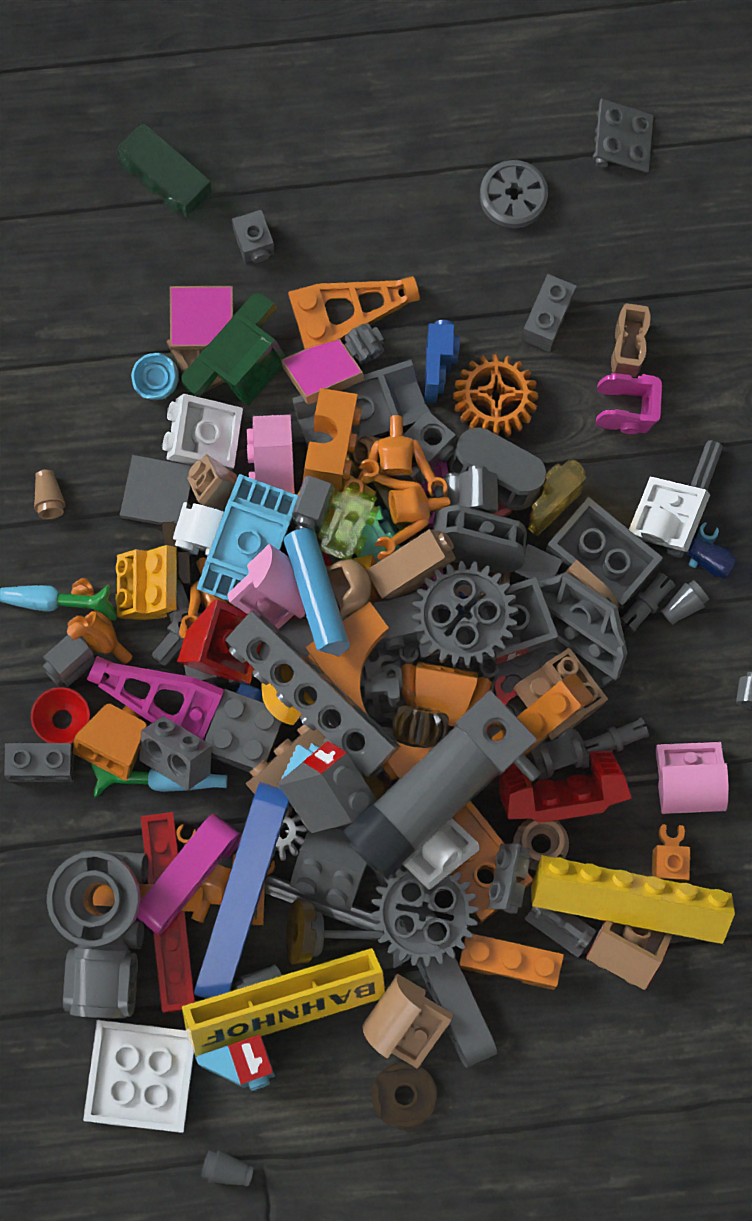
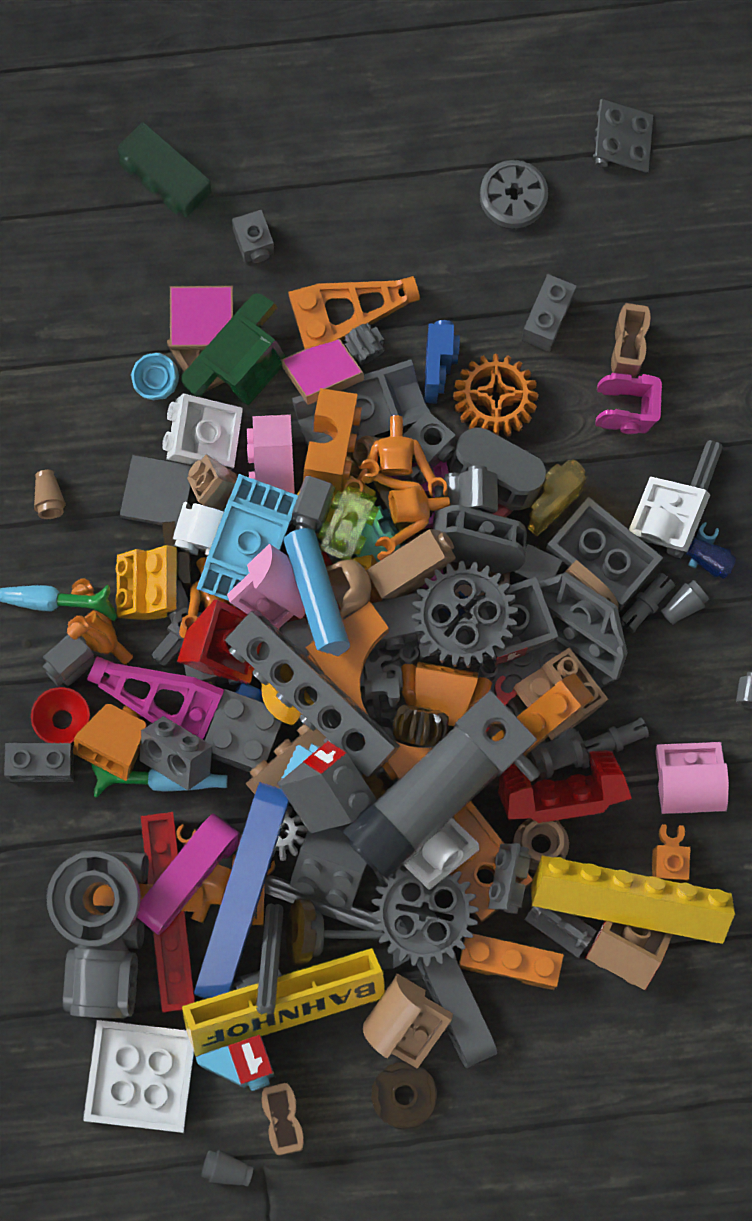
none -> dark grey axle [257,903,283,1015]
none -> medium nougat brick [262,1083,304,1156]

